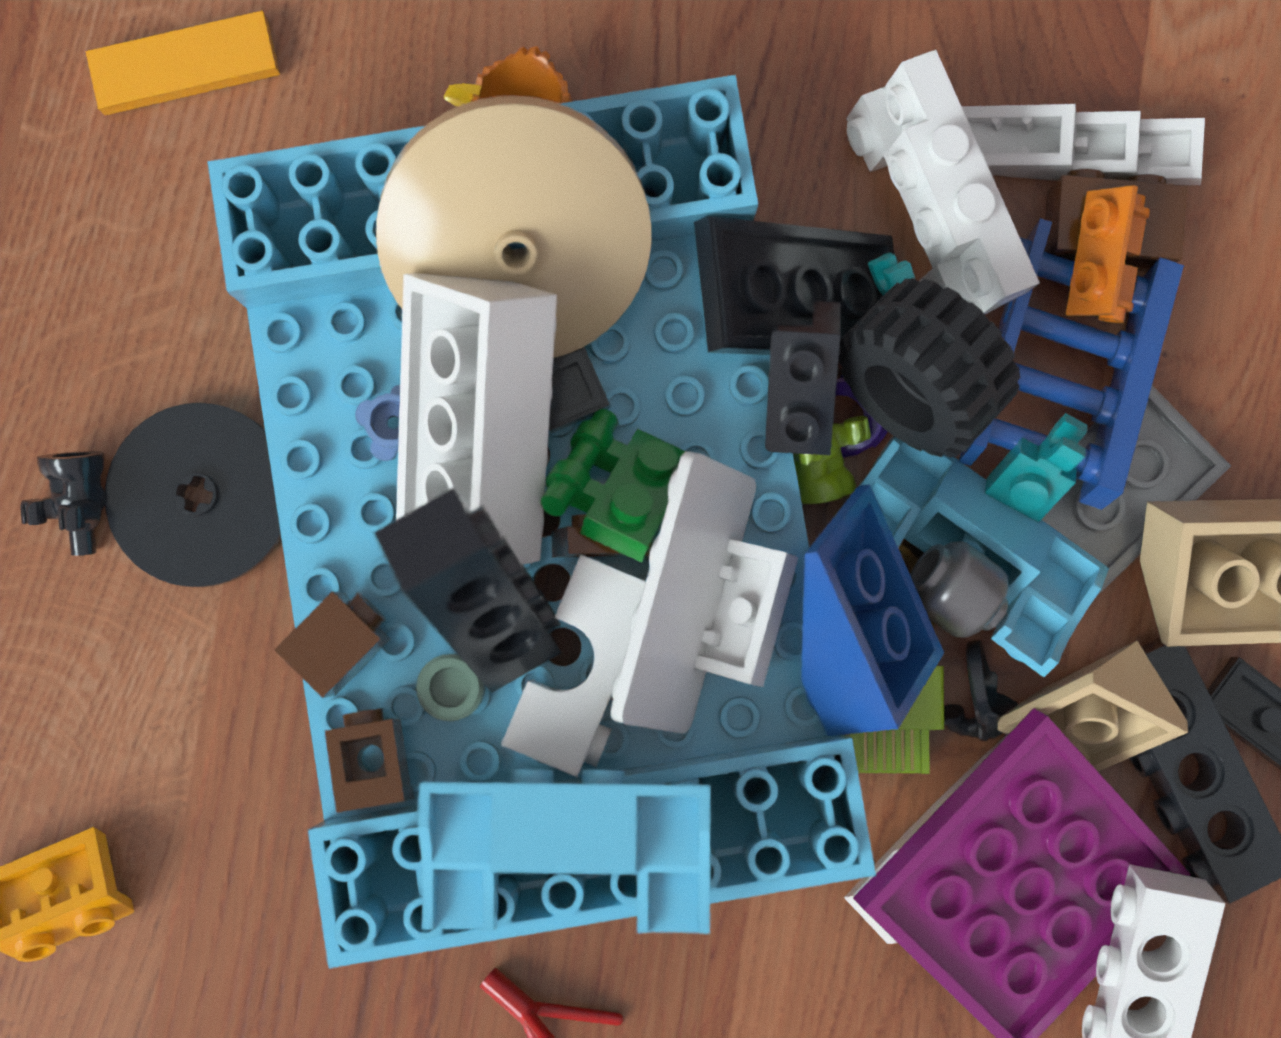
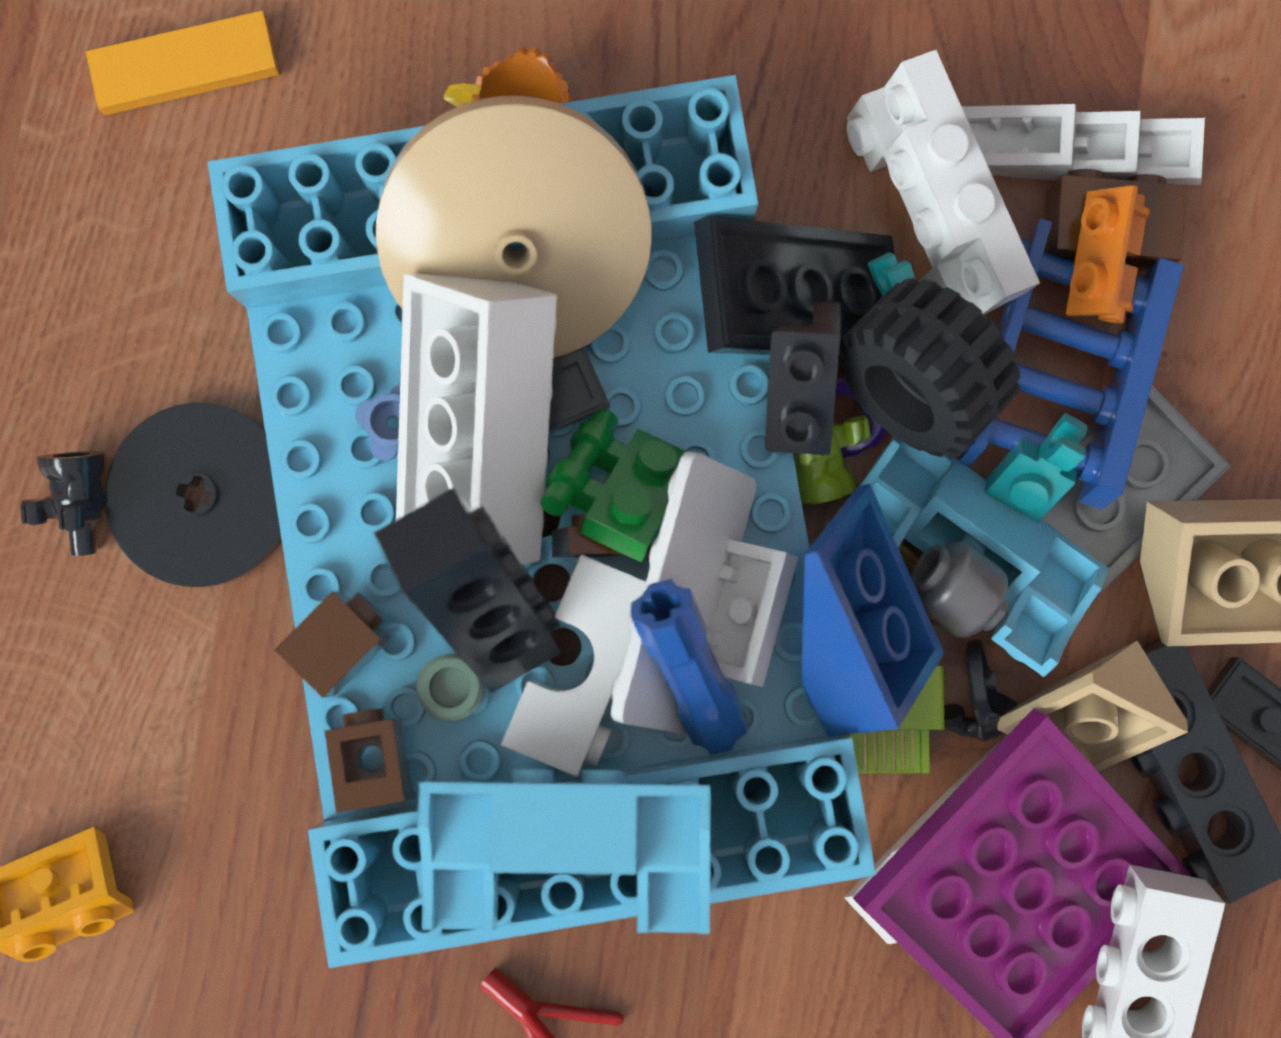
none -> blue axle [631,579,748,755]

